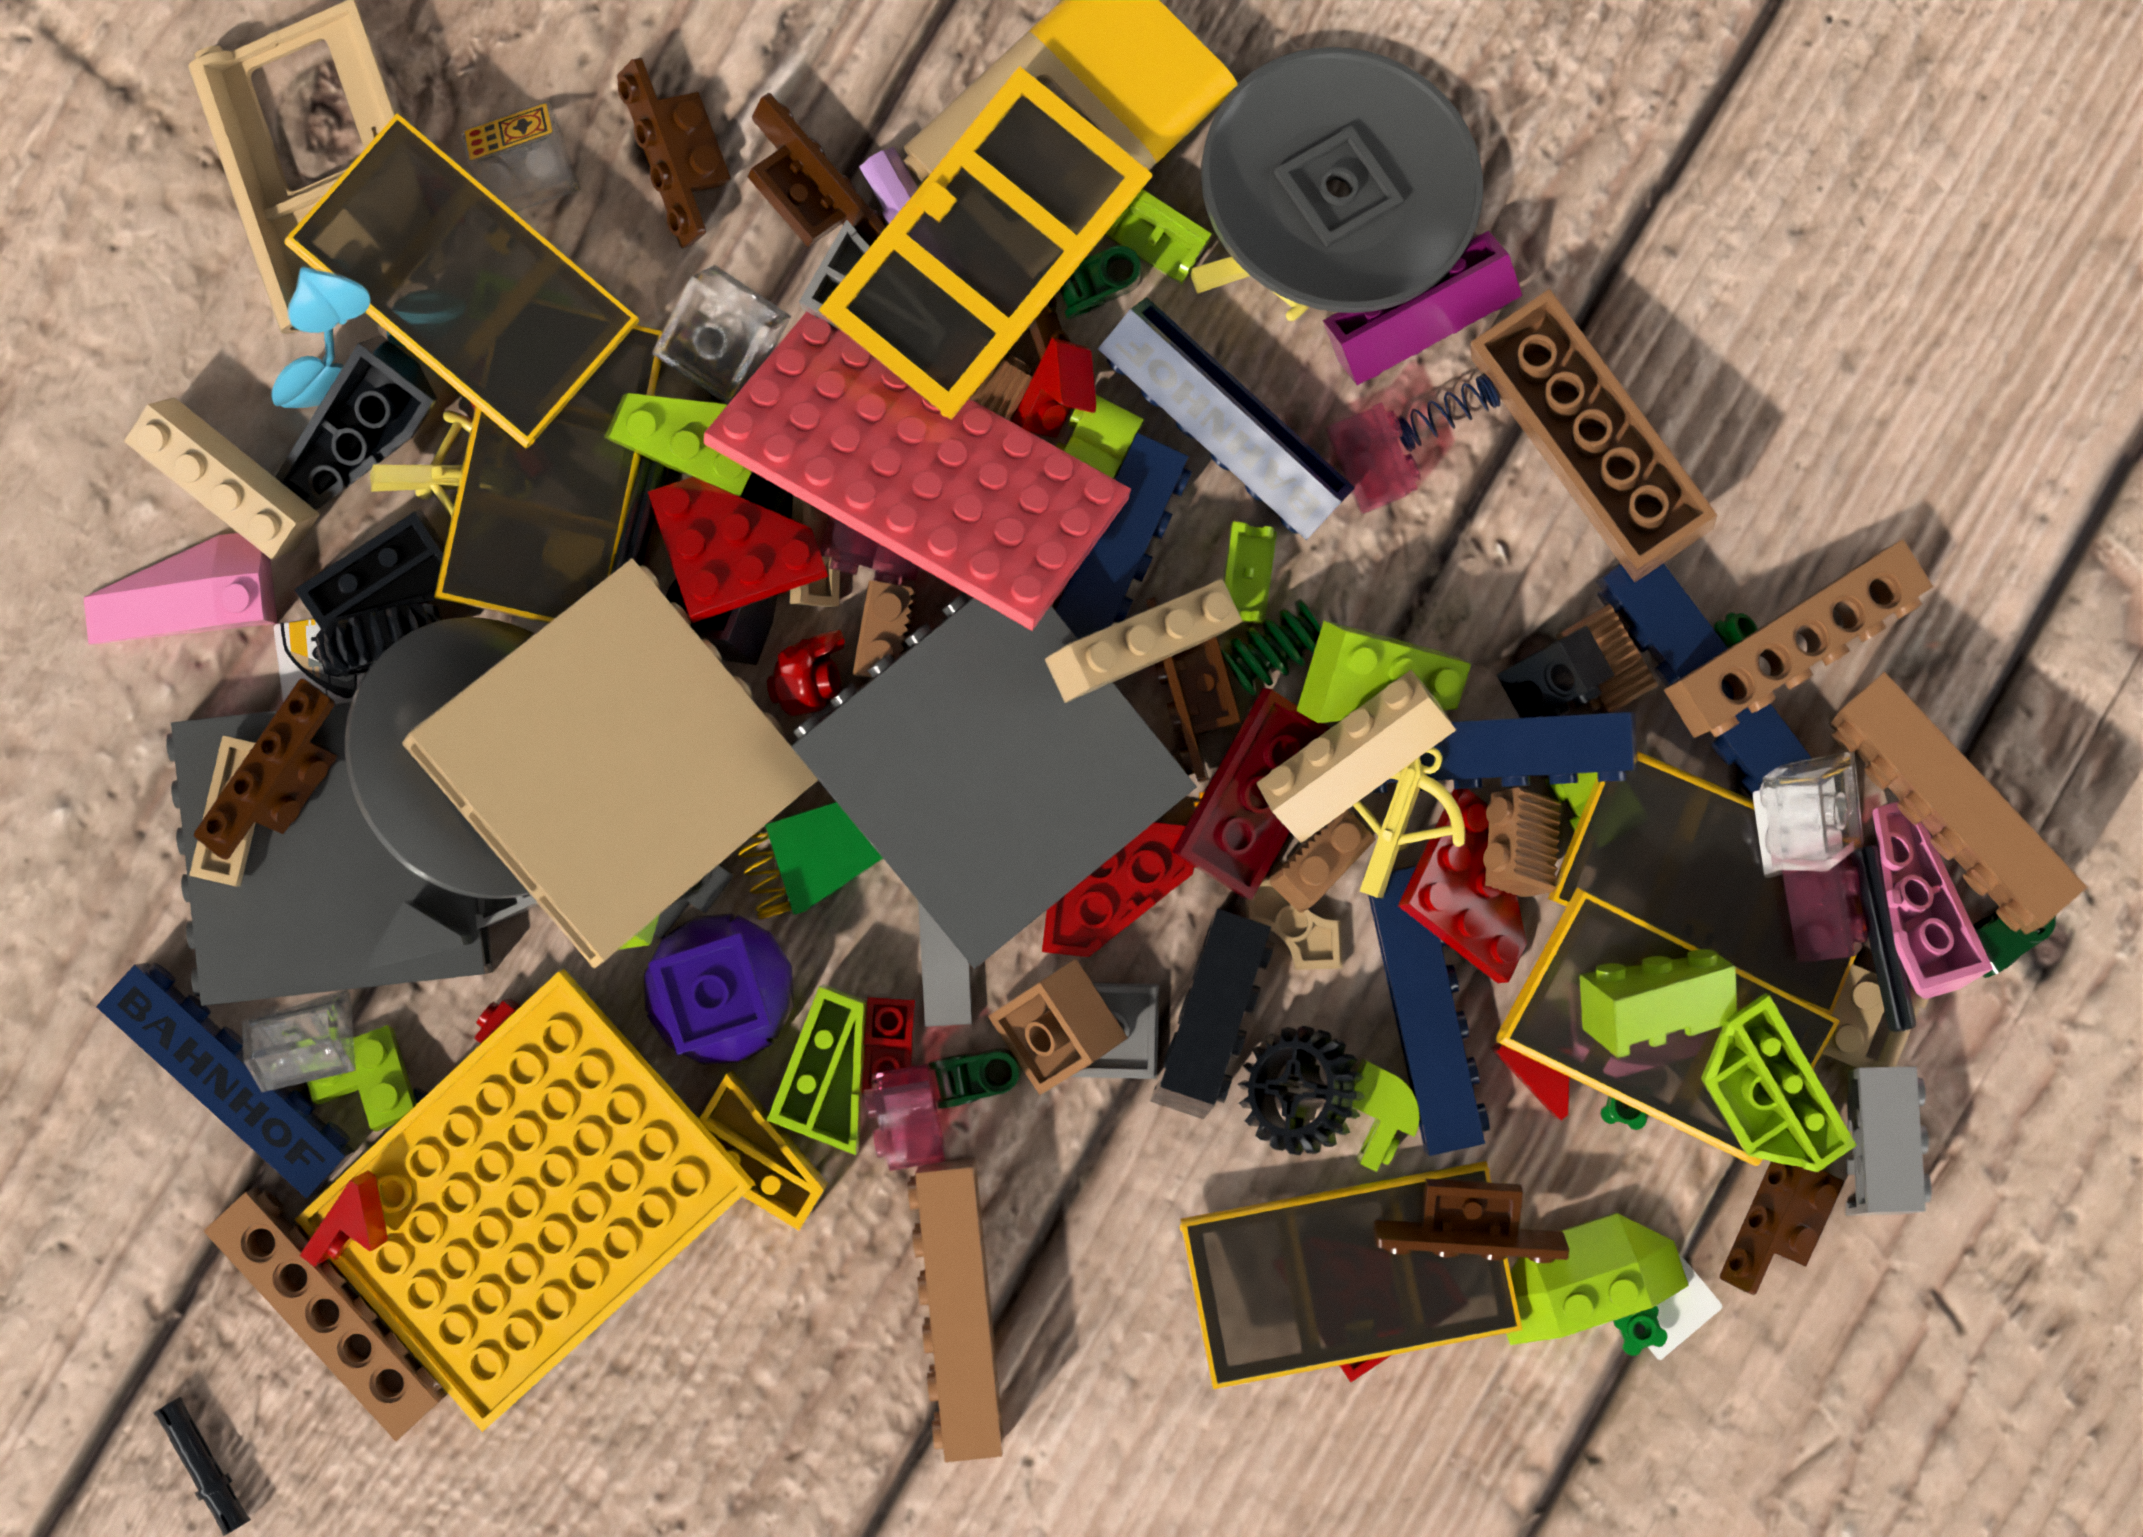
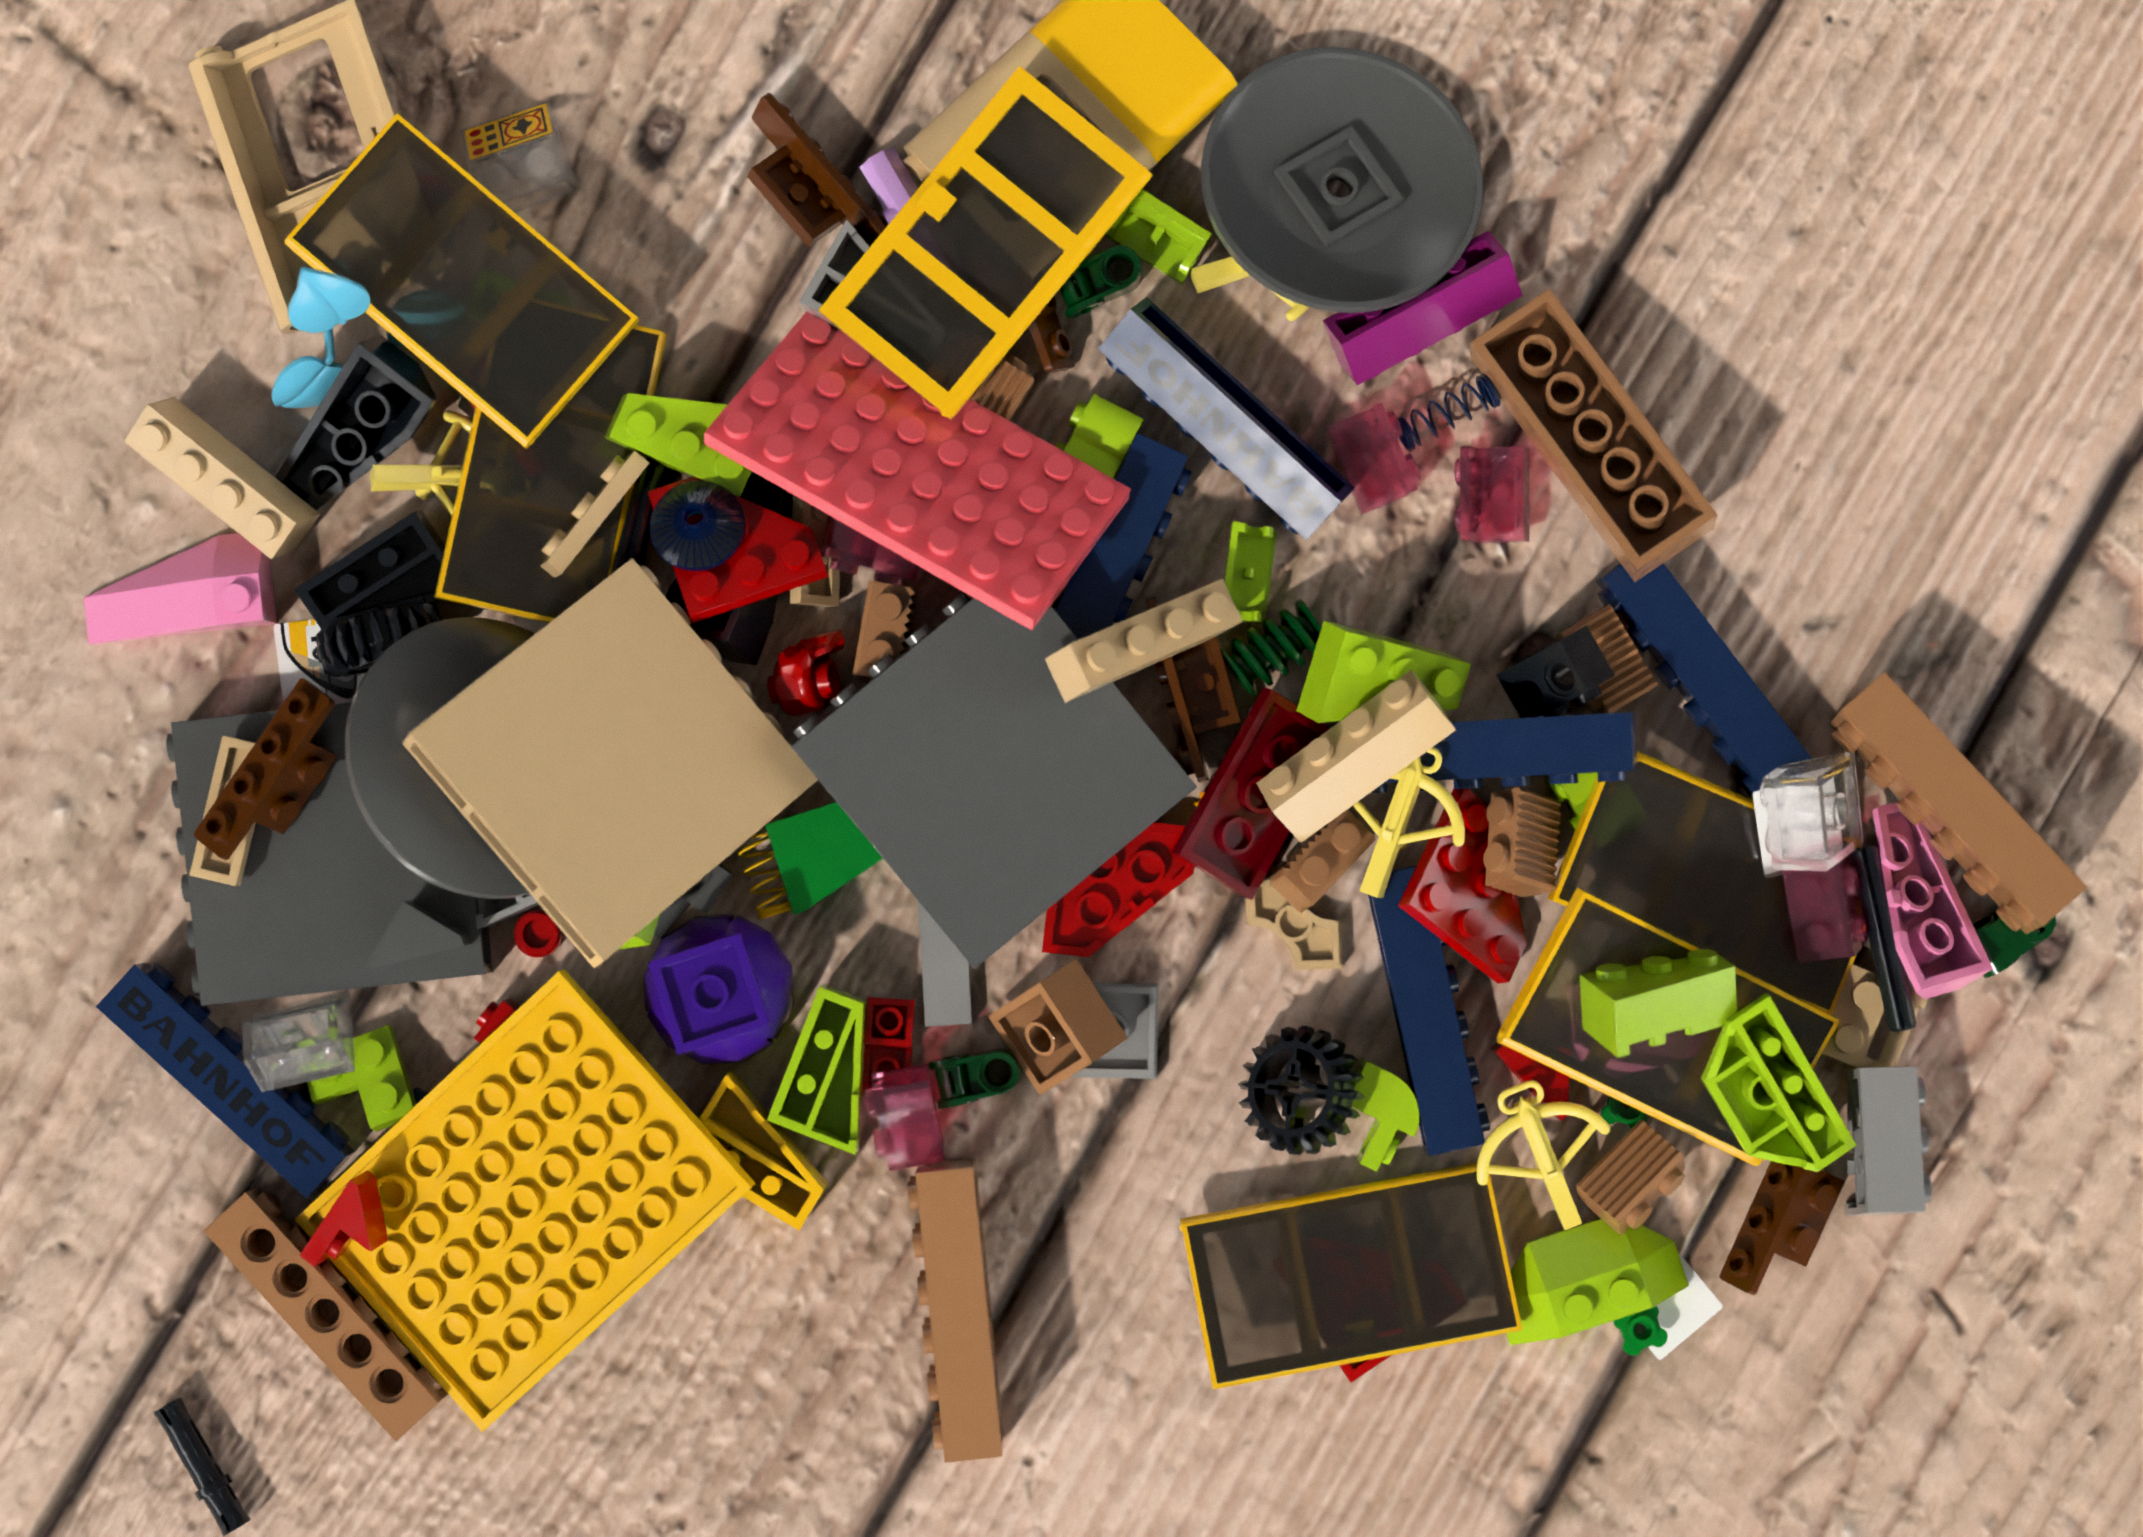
reddish brown bracket [617,57,731,249] -> none
clear slope [652,264,792,404] -> none
red slope [1012,338,1097,438] -> none
black wedge [1150,908,1275,1119] -> none
reddish brown bracket [1373,1179,1569,1263] -> none
medium nougat brick [1664,539,1934,738] -> none
green plate [1714,612,1758,648] -> none
none -> red tile [514,910,564,958]
none -> tan plate [540,451,649,578]
none -> dish [650,481,746,571]
none -> clear pink bracket [1454,446,1530,544]
none -> light yellow piece [1476,1080,1611,1230]
none -> medium nougat brick [1576,1120,1685,1235]

